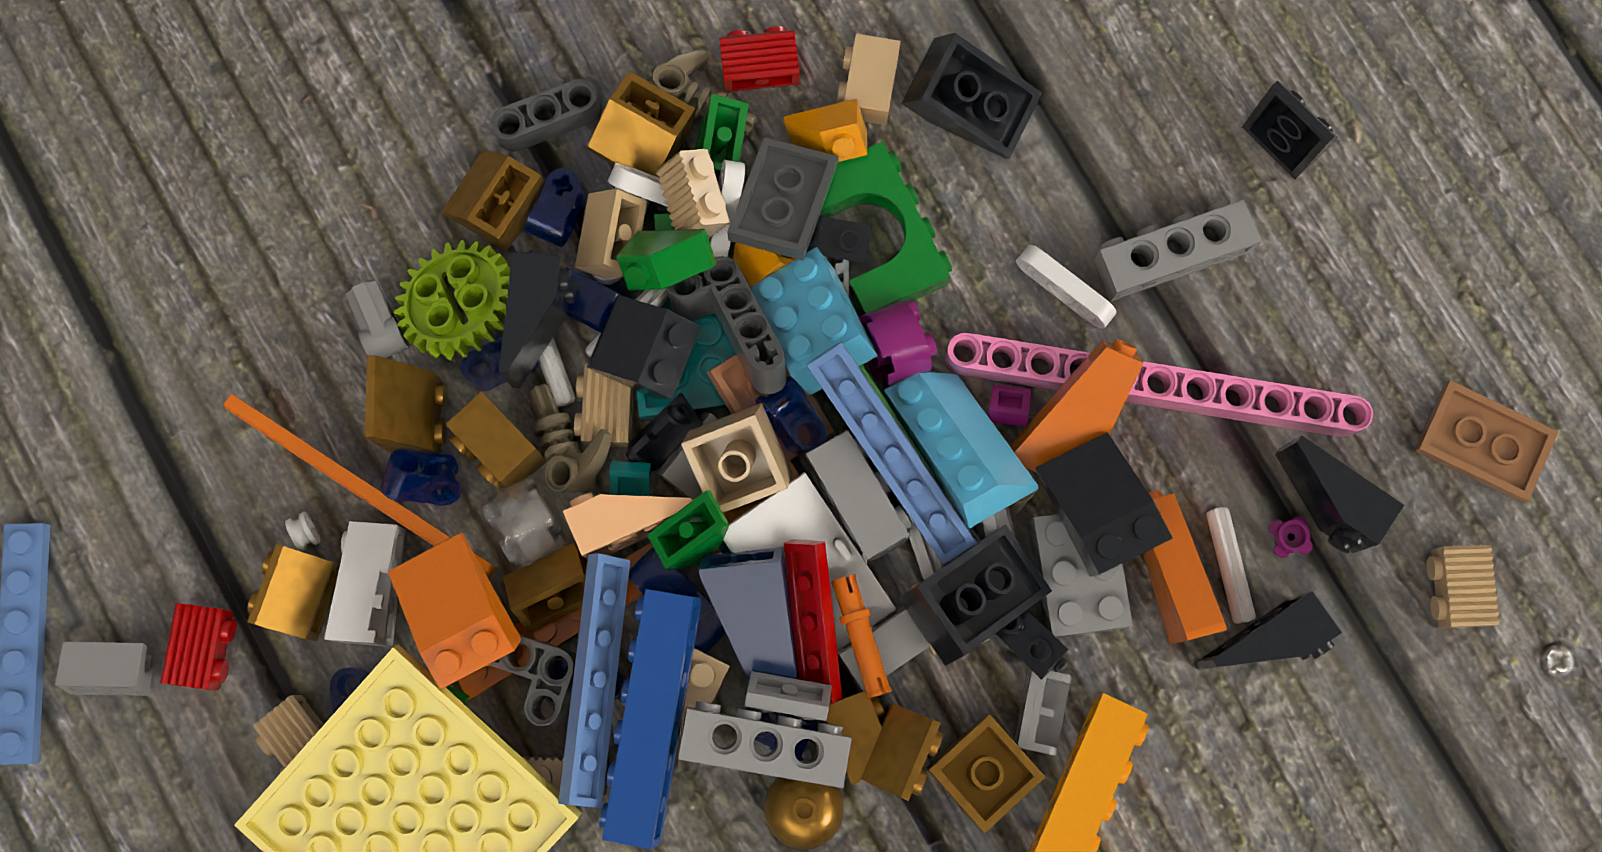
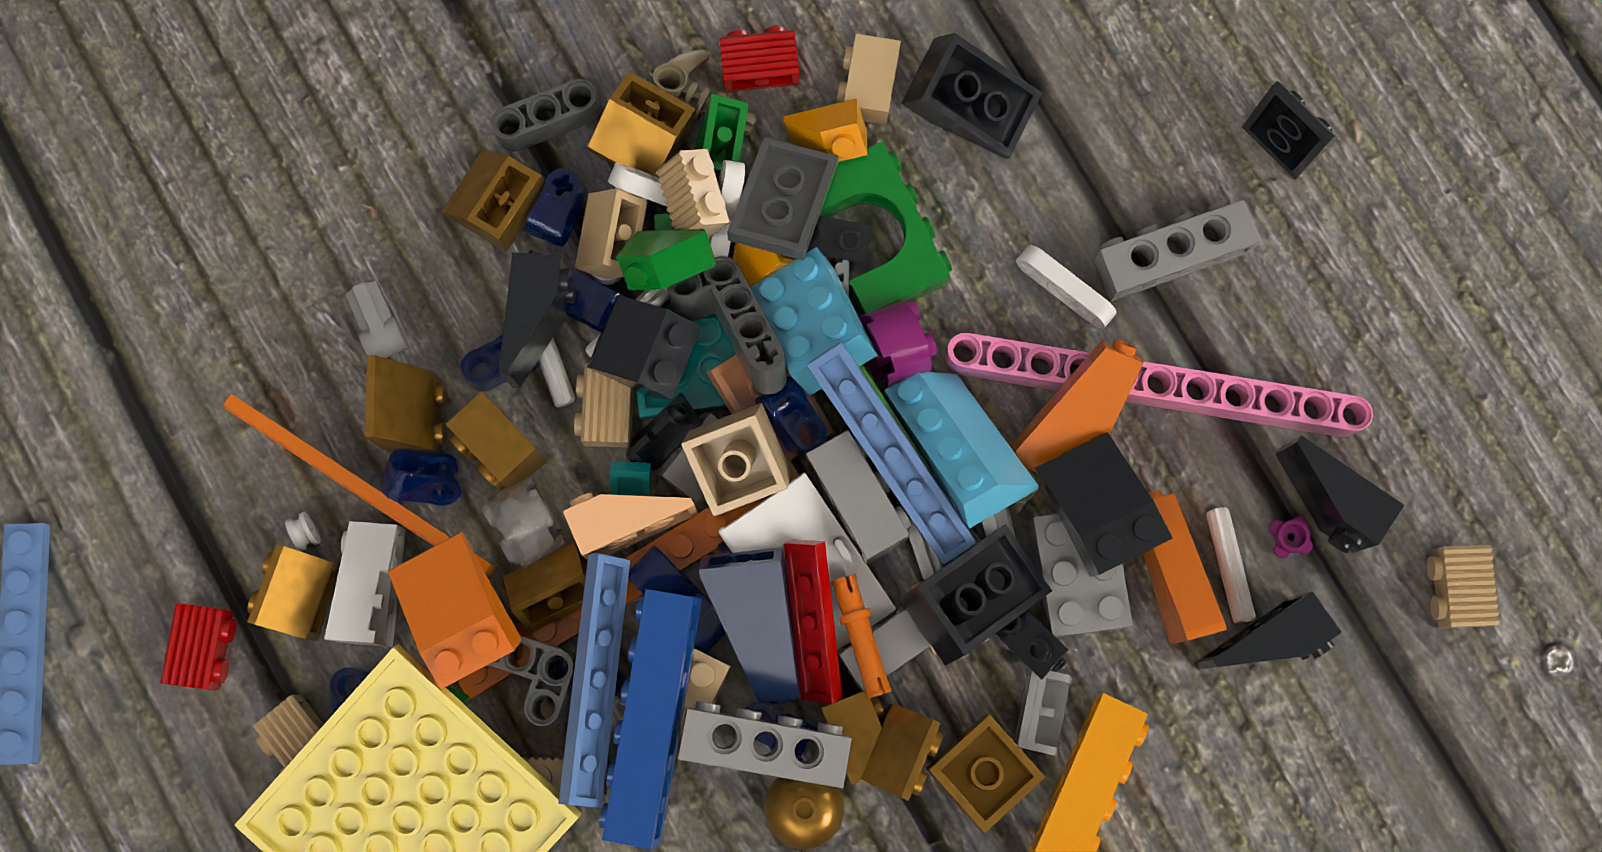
light grey hinge [55,642,154,696] -> none
lime gear [394,240,510,360] -> none
dark tan piece [529,384,611,492] -> none
green slope [647,490,730,570] -> none
light grey plate [745,671,832,721] -> none
magenta plate [988,384,1031,427] -> none
medium nougat plate [1414,380,1558,503] -> none

